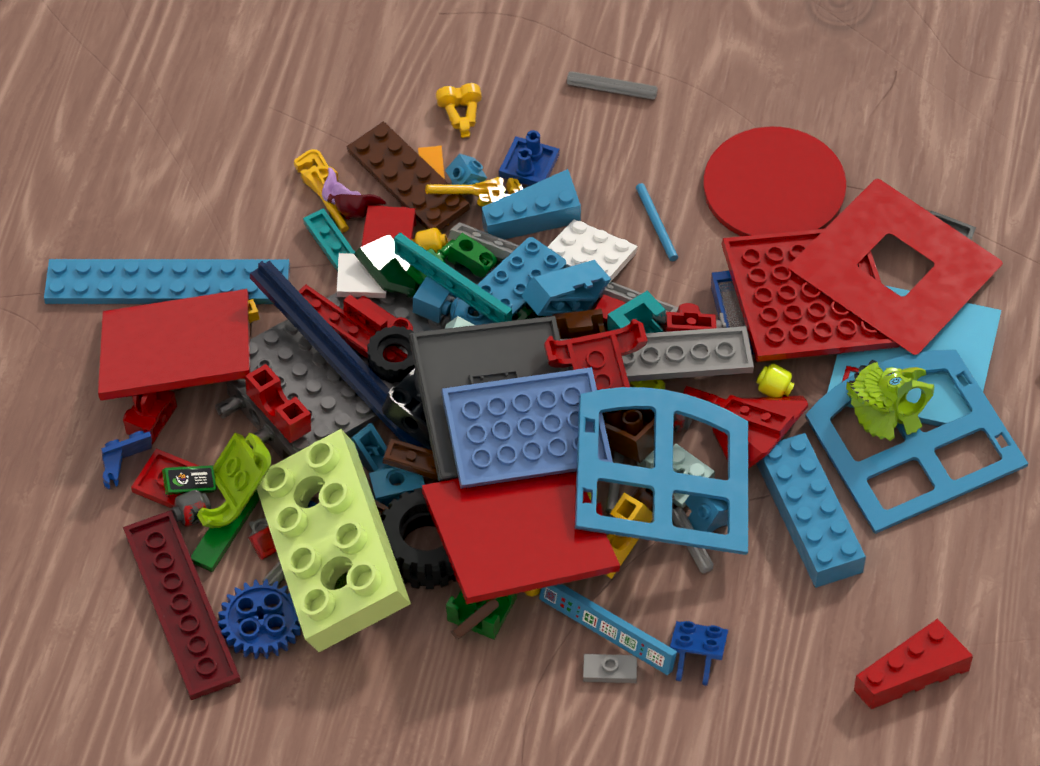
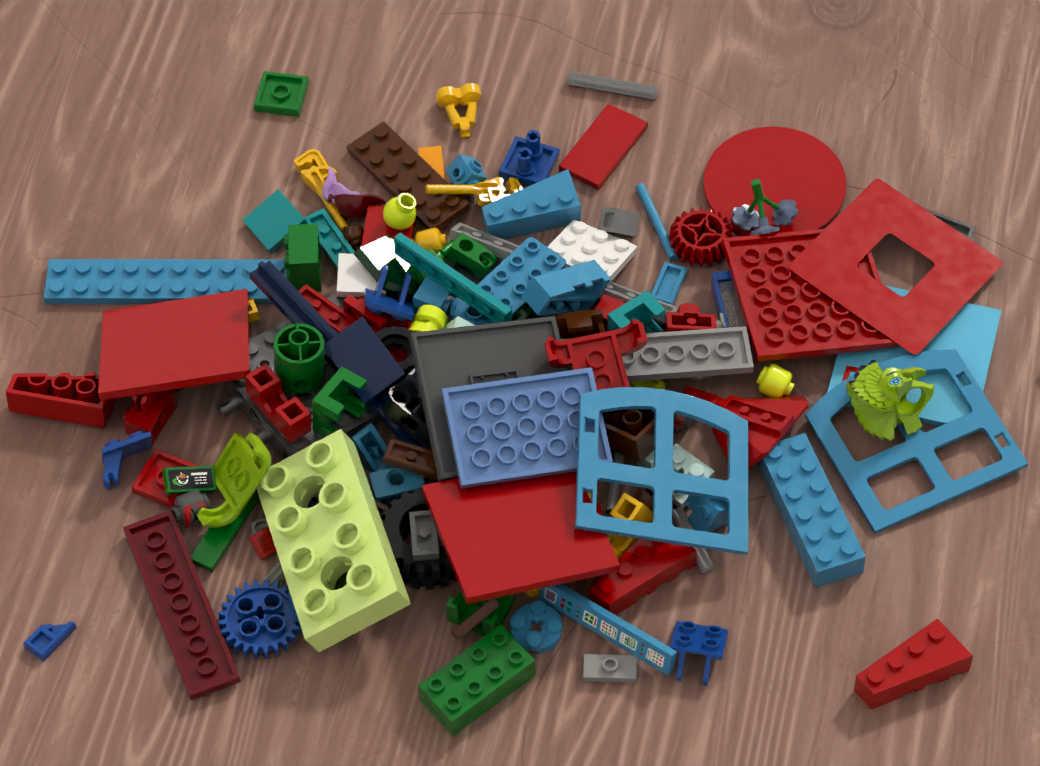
none -> red wedge [6,372,117,428]
none -> blue tile [23,621,77,662]
none -> teal tile [242,189,308,254]
none -> green tile [253,71,309,117]
none -> green cylinder [273,323,325,394]
none -> green brick [284,224,322,292]
none -> green panel [312,366,367,437]
none -> dark blue tile [324,317,407,405]
none -> reddish brown plate [343,226,364,251]
none -> blue plate [364,265,414,321]
none -> neon yellow piece [383,193,416,230]
none -> neon yellow wheel [409,305,448,332]
none -> dark grey plate [409,510,440,561]
none -> green brick [418,625,535,737]
none -> dark azure plate [510,600,562,654]
none -> red tile [559,103,648,190]
none -> red wedge [589,539,697,615]
none -> light grey panel [599,207,640,237]
none -> dark azure tile [651,262,688,306]
none -> red gear [669,206,734,267]
none -> sand blue plant [732,179,798,235]

